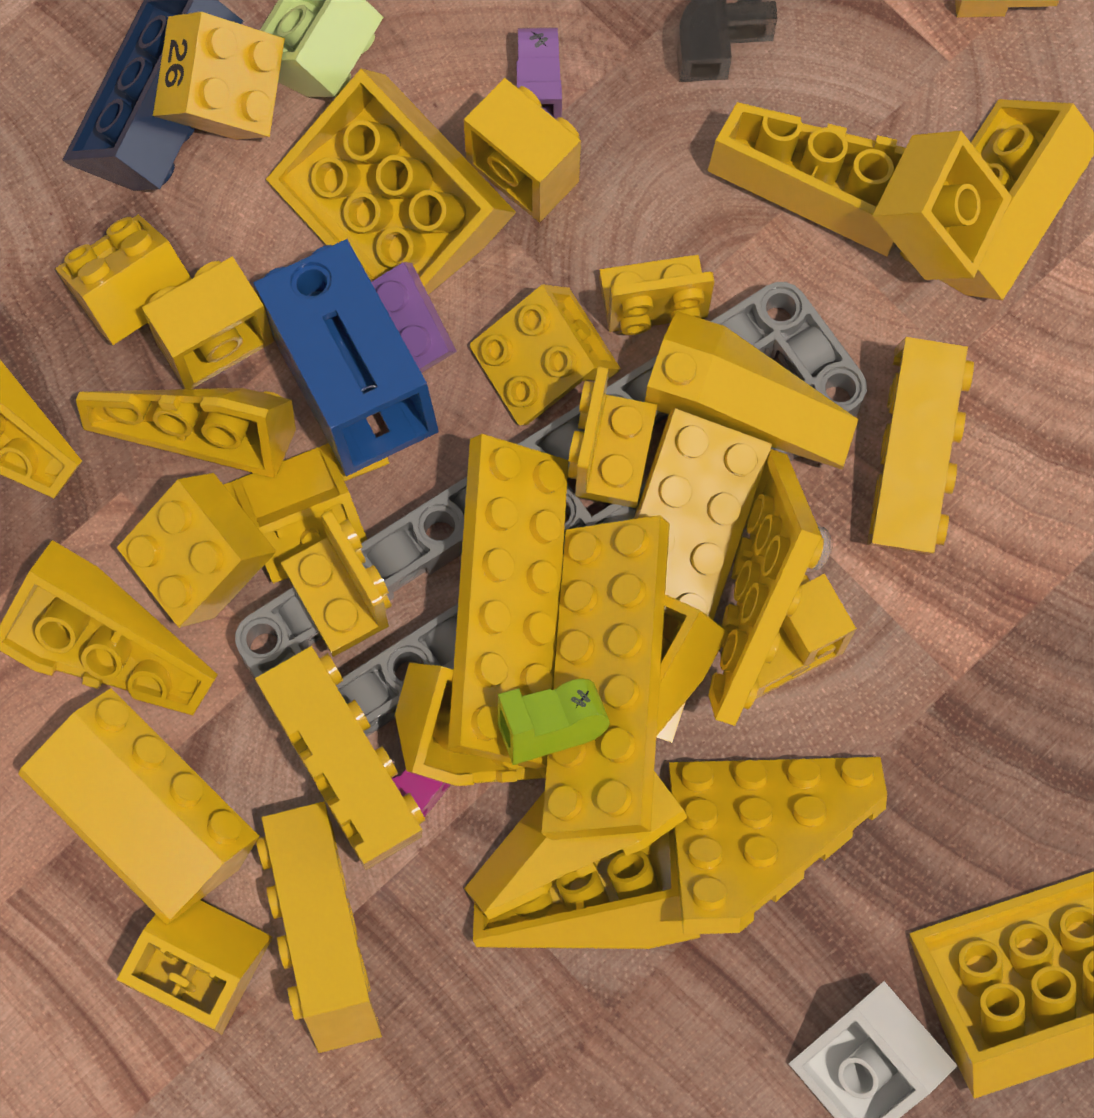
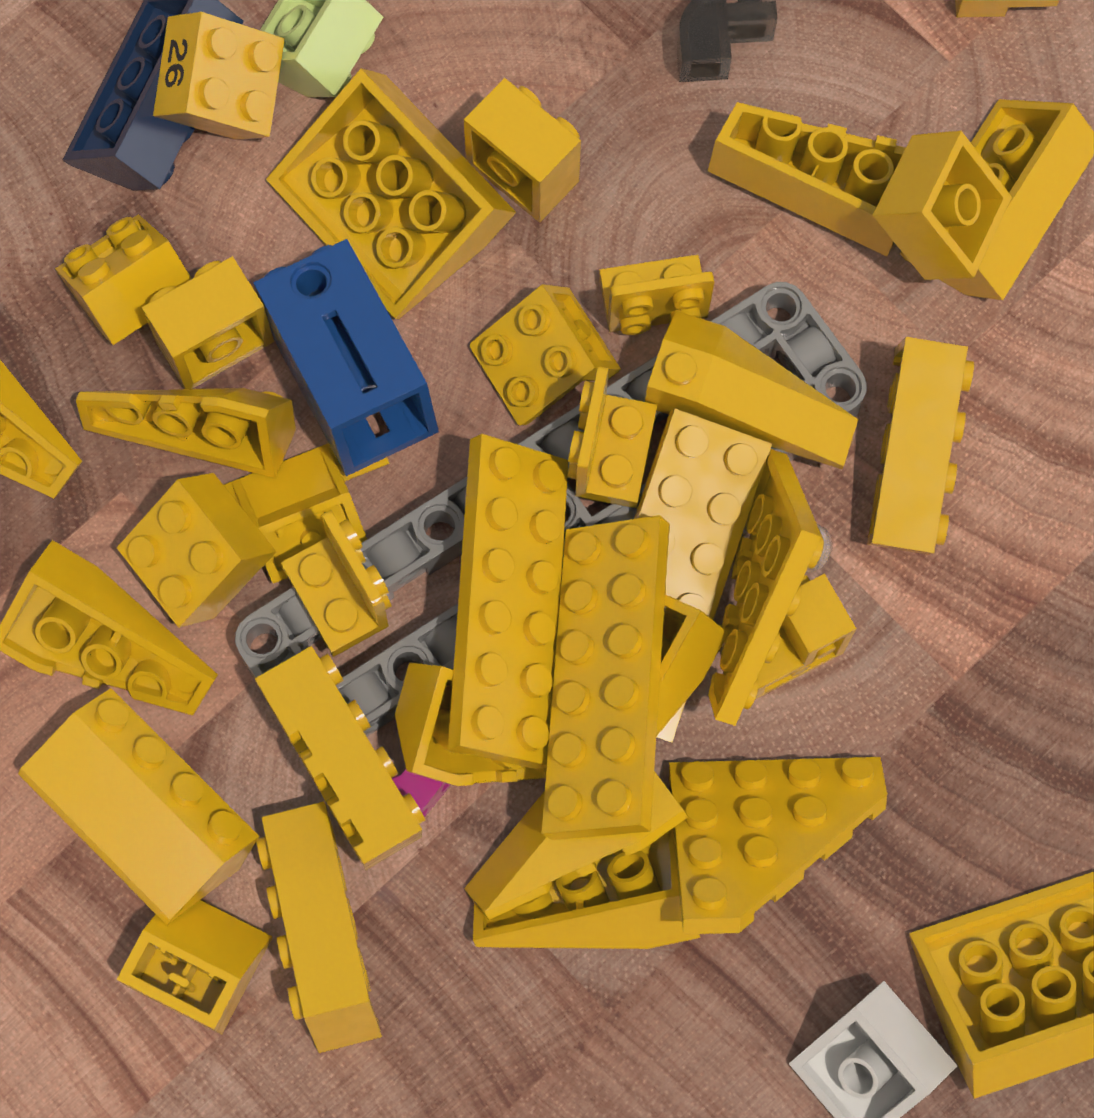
medium lavender plate [371,262,457,373] -> none
lime leg [498,679,610,765] -> none
medium lavender leg [516,28,562,119] -> none

